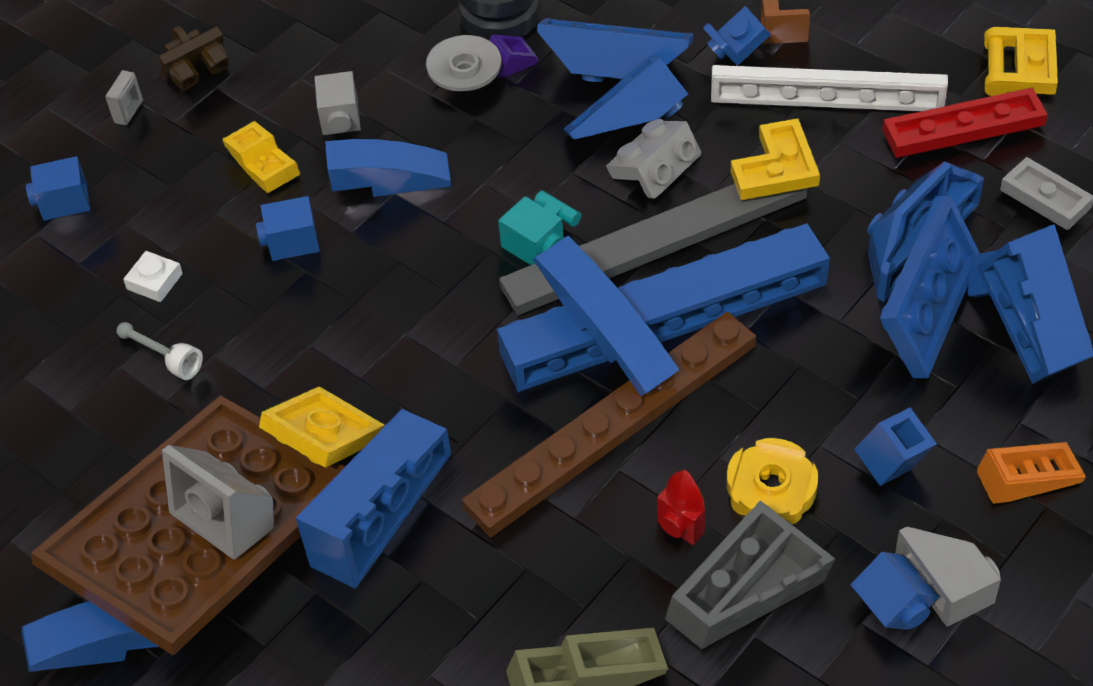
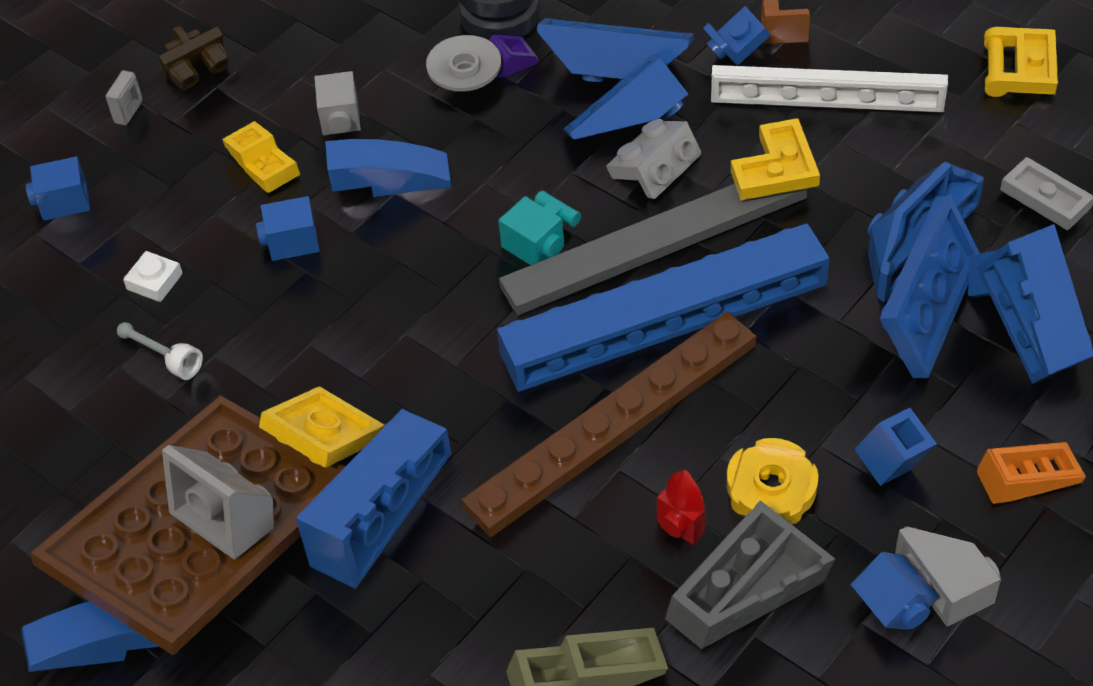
blue slope [533,236,679,396] -> none
red plate [882,88,1048,158] -> none

